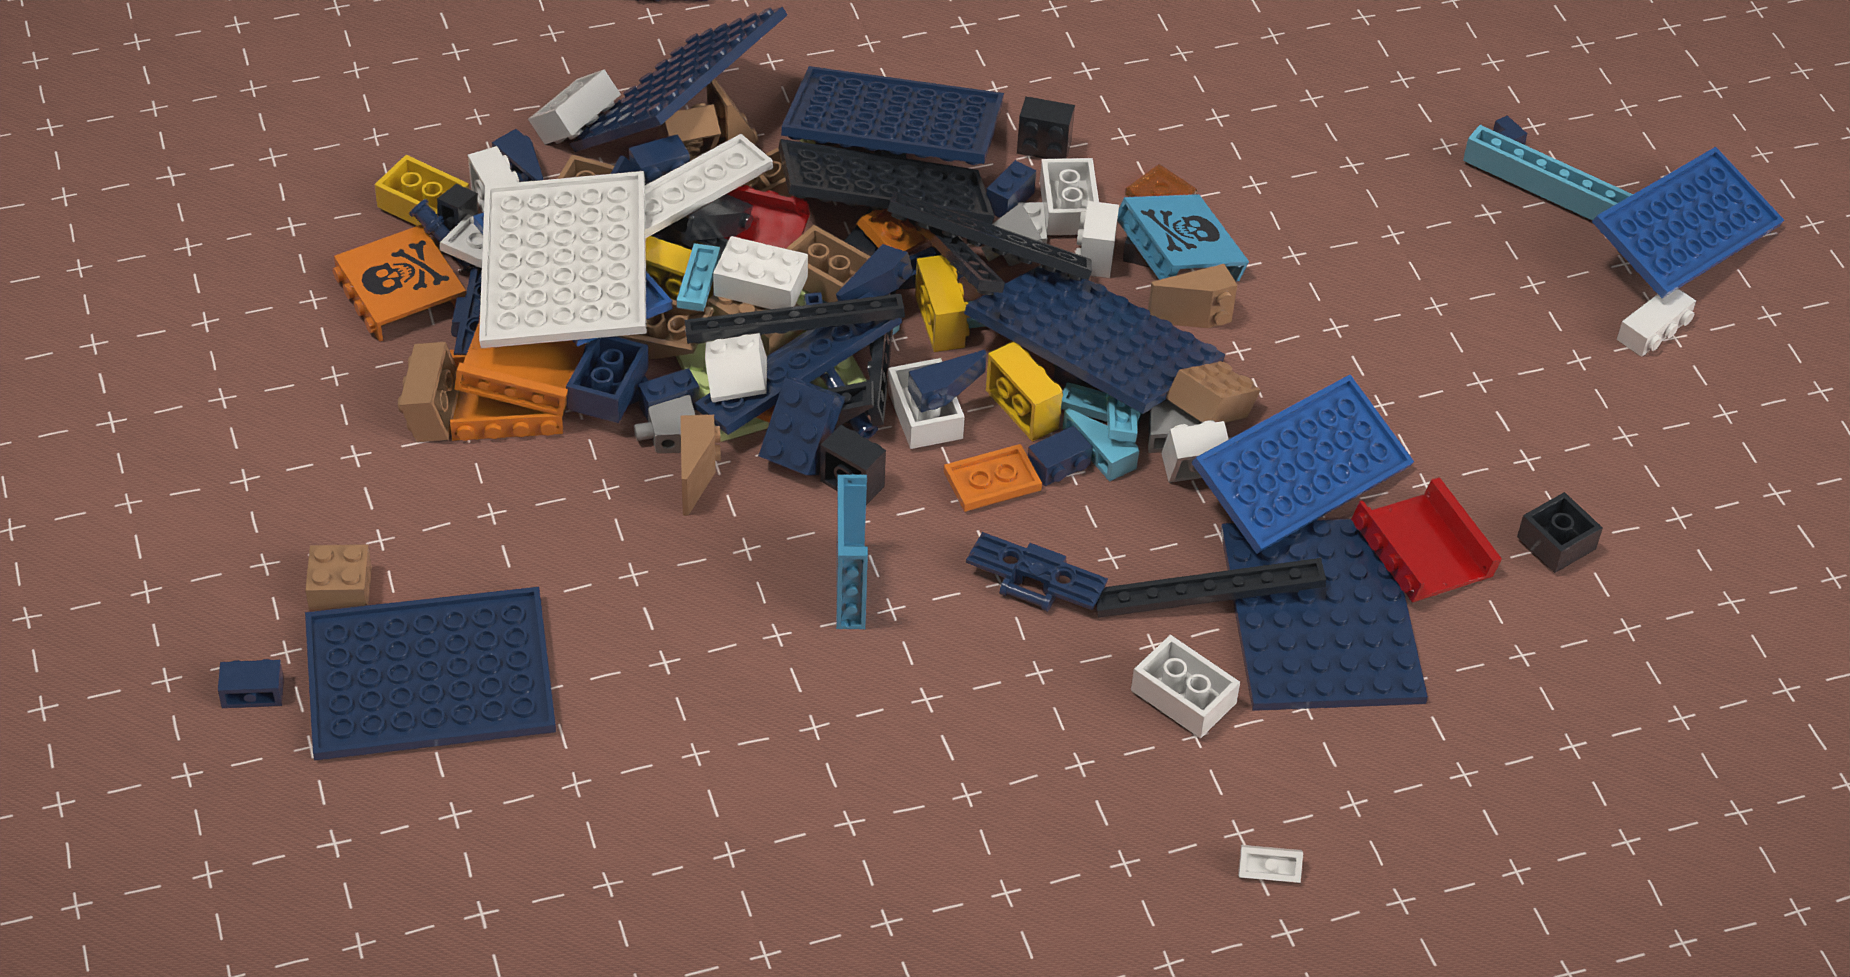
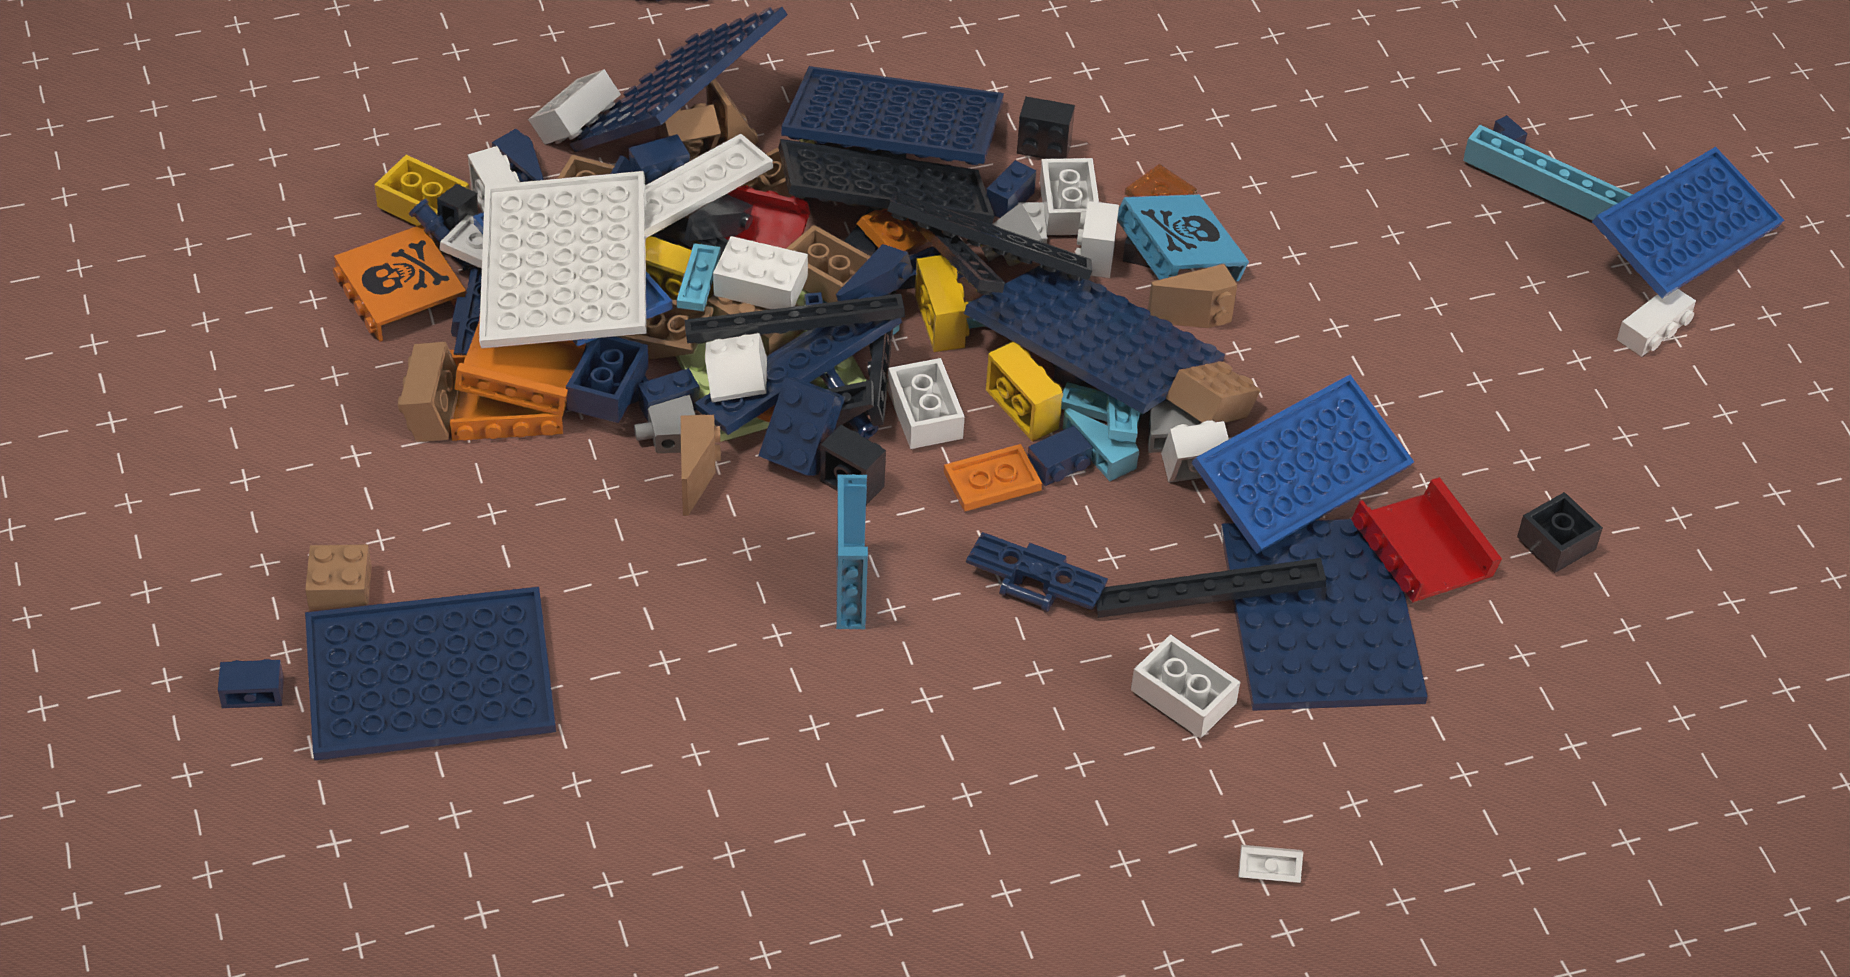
dark blue slope [908,350,987,413] -> none

